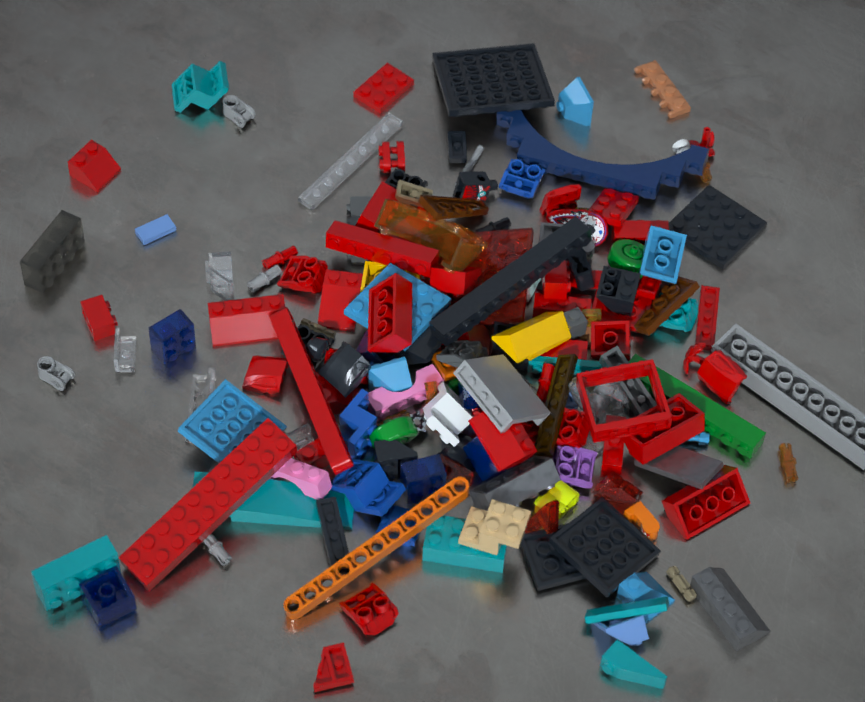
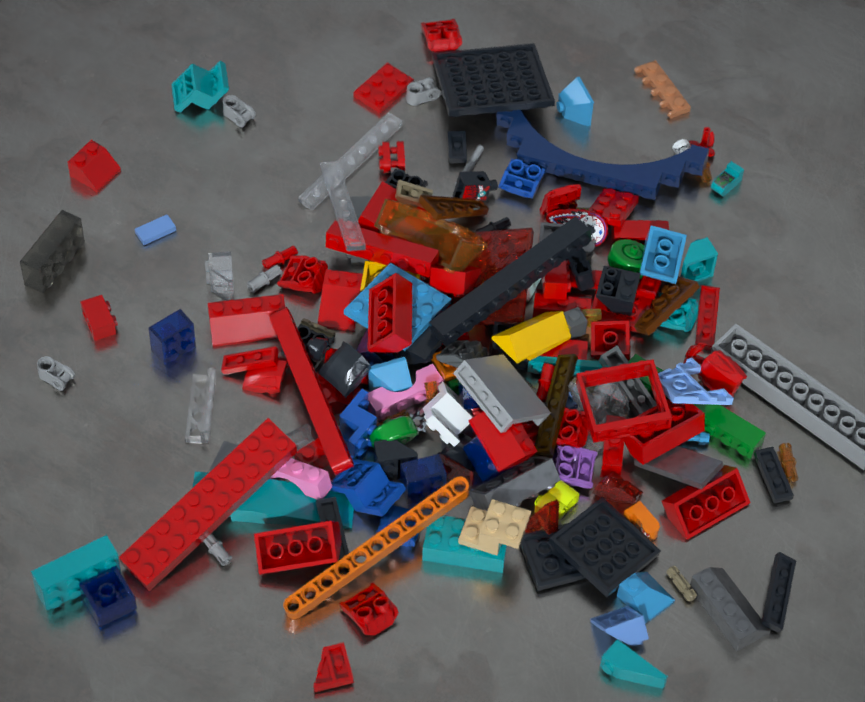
clear panel [113,328,137,372] -> none
dark azure plate [177,379,287,463] -> none
teal tile [585,596,669,624] -> none
black plate [669,185,767,269] -> none
none -> red tile [221,346,279,374]
none -> red slope [254,521,342,575]
none -> clear tile [320,161,366,251]
none -> light grey piece [406,77,441,106]
none -> red slope [421,19,462,53]
none -> light blue wing [658,358,734,405]
none -> teal slope [680,237,718,282]
none -> teal leg [711,161,744,196]
none -> black plate [754,447,794,503]
none -> black plate [761,552,796,633]

